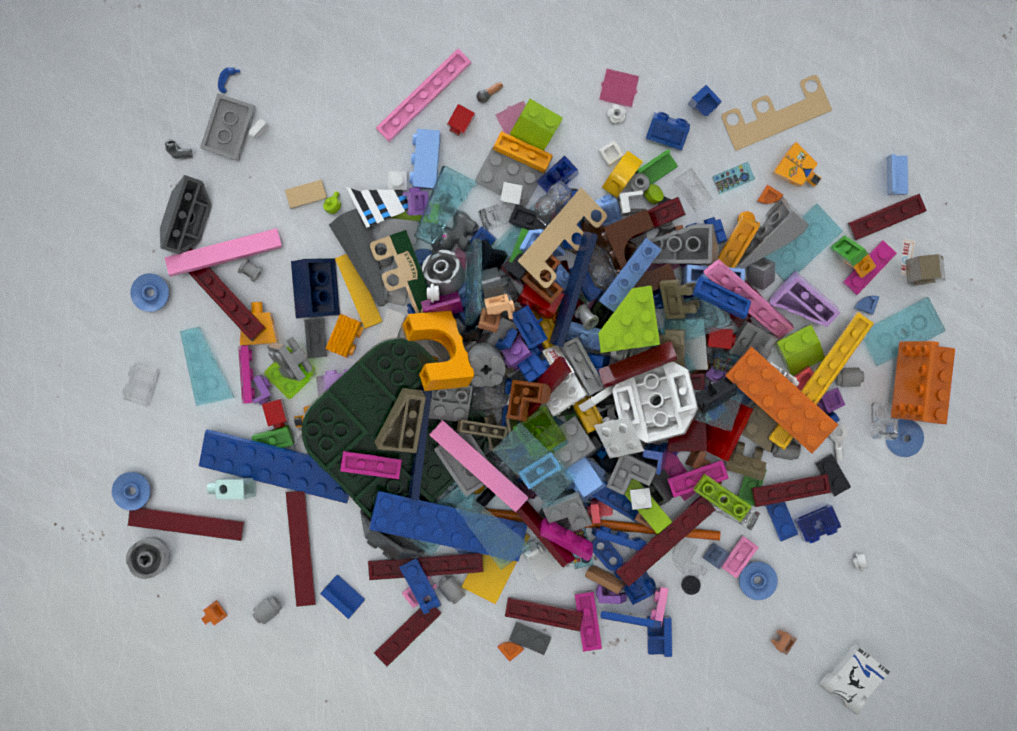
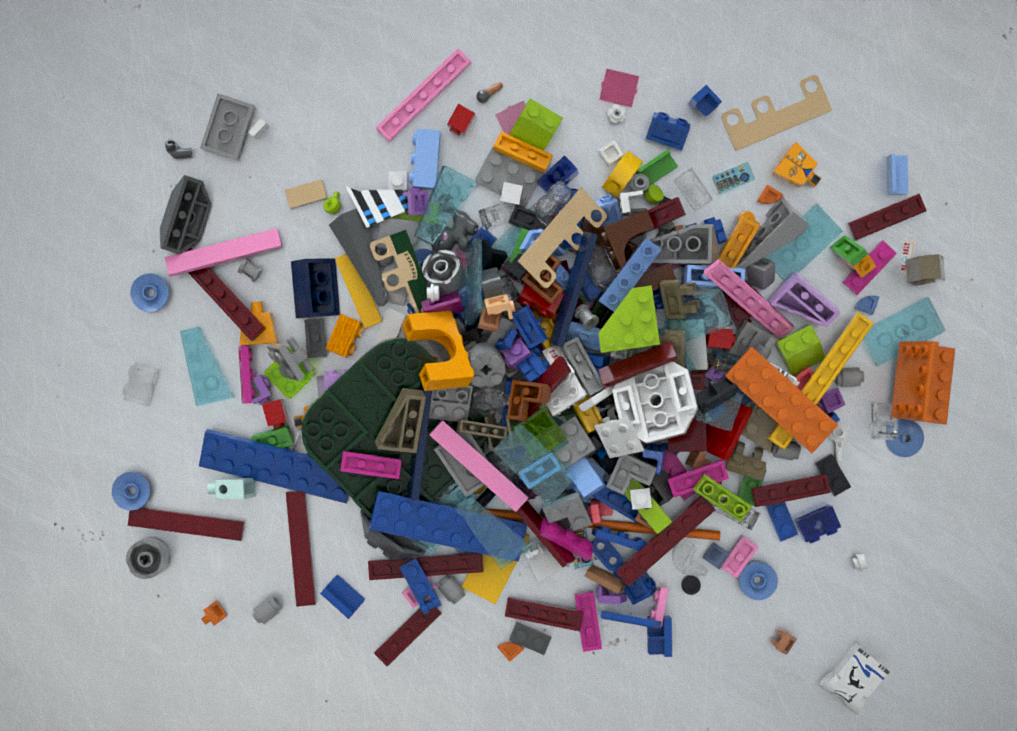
blue piece [218,67,240,93] -> none
blue tile [692,276,751,320] -> none

